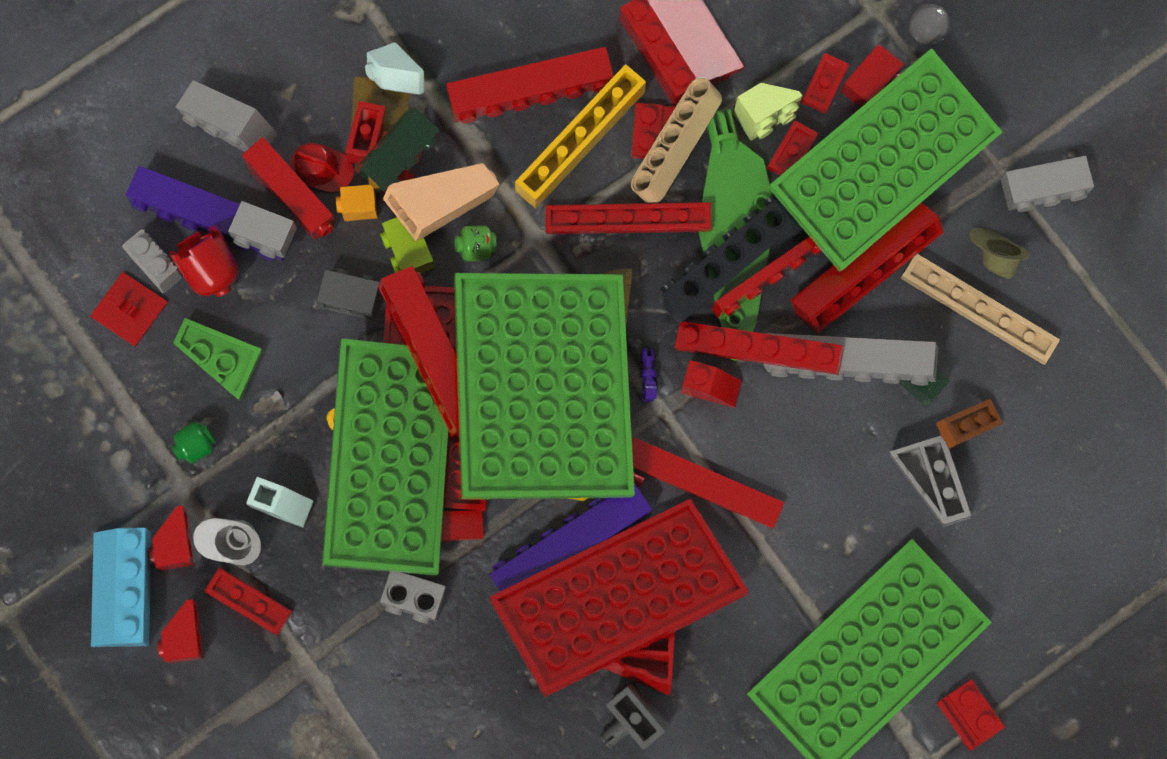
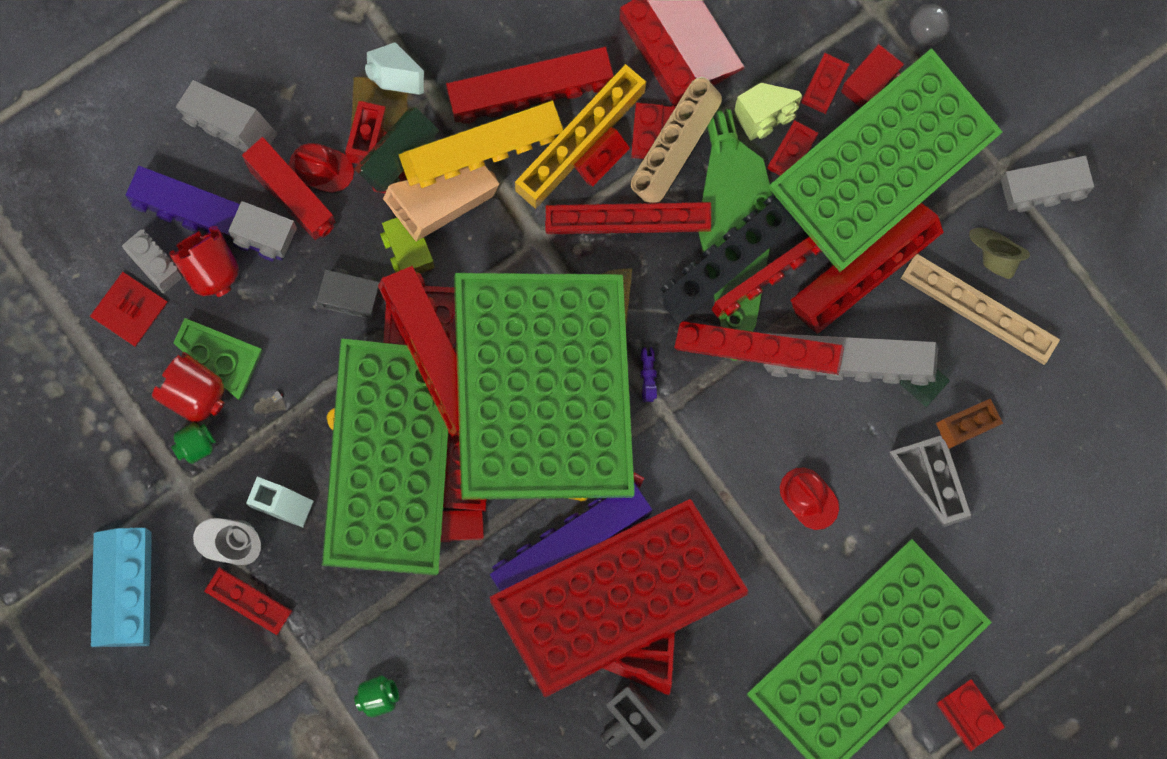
red slope [149,506,195,571] -> none
red slope [157,599,203,664] -> none
light orange brick [336,184,378,221] -> none
light grey brick [380,571,447,624] -> none
bright green head [455,226,496,262] -> none
red tile [631,436,785,529] -> none
red slope [681,360,742,408] -> none
none -> red cylinder [152,352,225,422]
none -> green head [354,676,399,718]
none -> yellow brick [399,101,563,188]
none -> red plate [573,127,630,186]
none -> red piece [780,468,839,530]

